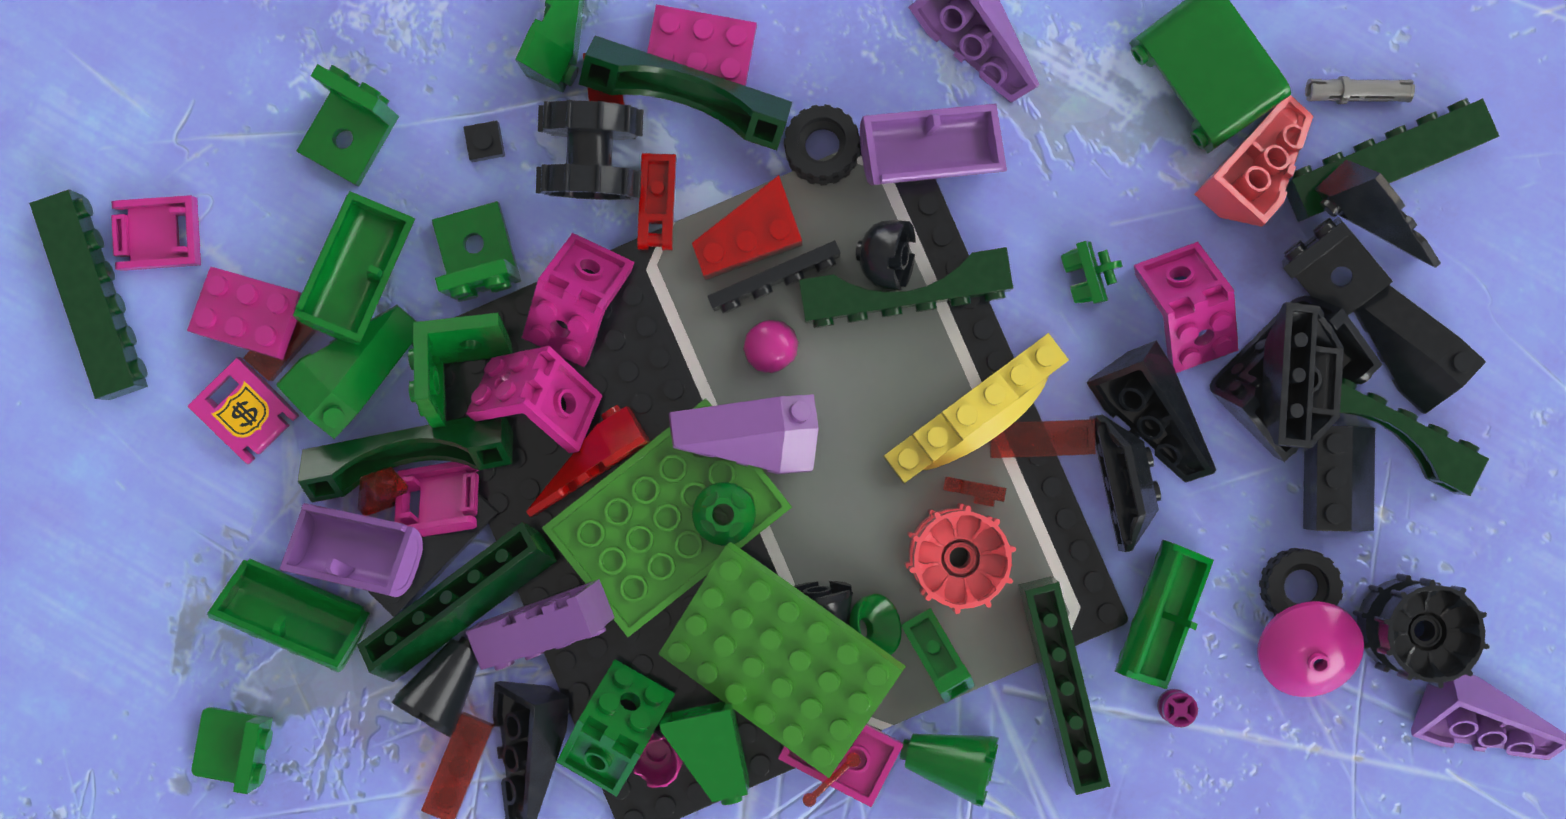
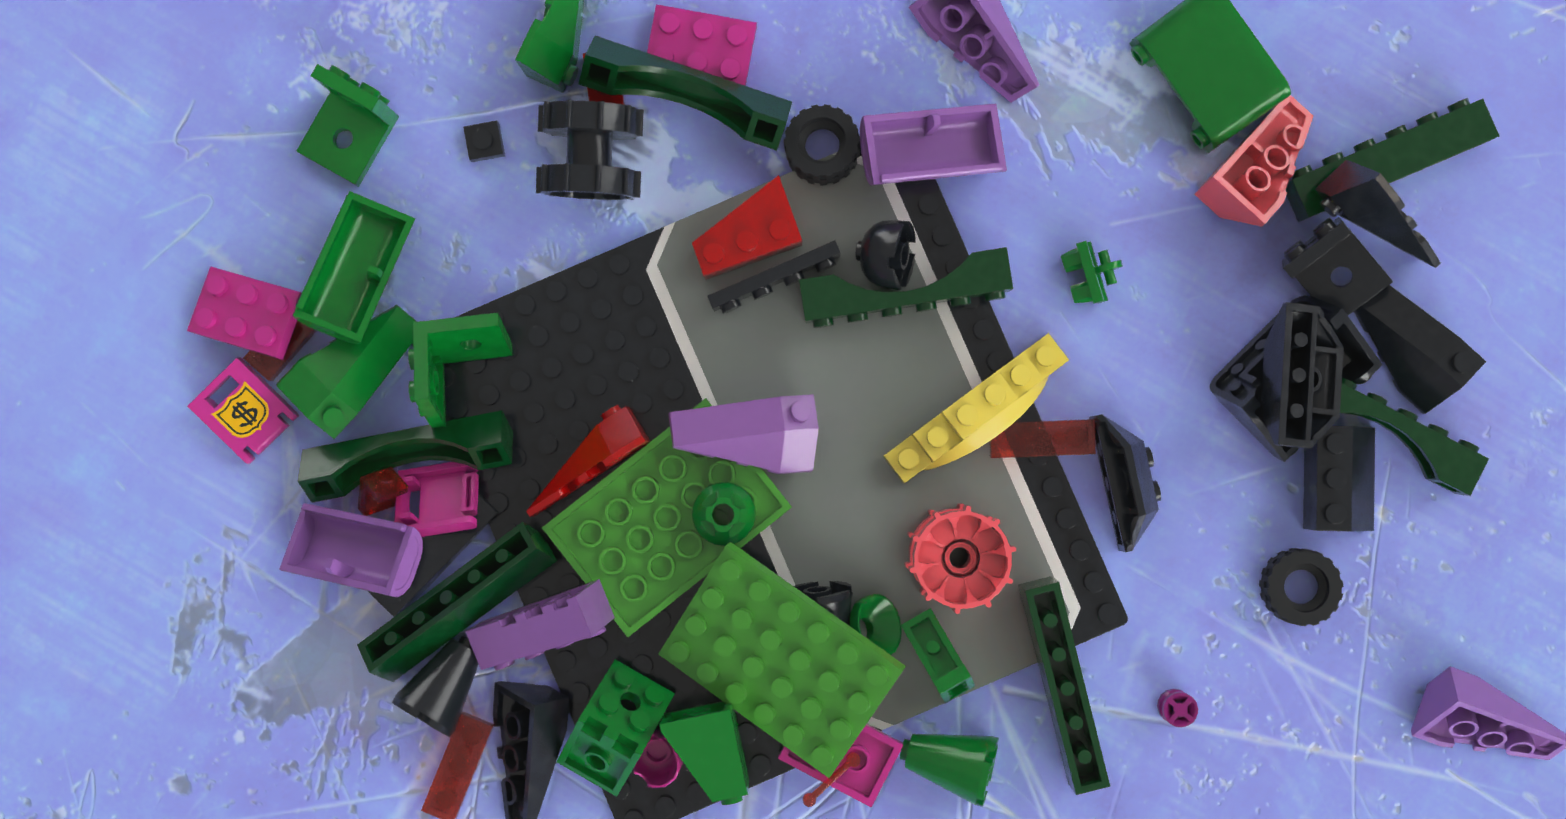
dark green brick [29,189,148,400] -> none
dark pink container [111,195,201,271] -> none
green bracket [191,707,273,794] -> none
green container [207,559,370,672] -> none
green bracket [432,201,521,302] -> none
dark pink bracket [466,346,602,453] -> none
dark pink bracket [522,233,634,367] -> none
red plate [637,153,677,251] -> none
dark pink hair [743,320,799,373] -> none
clear red plate [943,477,1007,507] -> none
black wedge [1086,340,1216,483] -> none
green container [1115,540,1214,689] -> none
dark pink bracket [1134,242,1239,373] -> none
dark pink dish [1257,601,1364,697] -> none
light grey pin [1305,76,1415,104] -> none
black piece [1353,574,1490,688] -> none

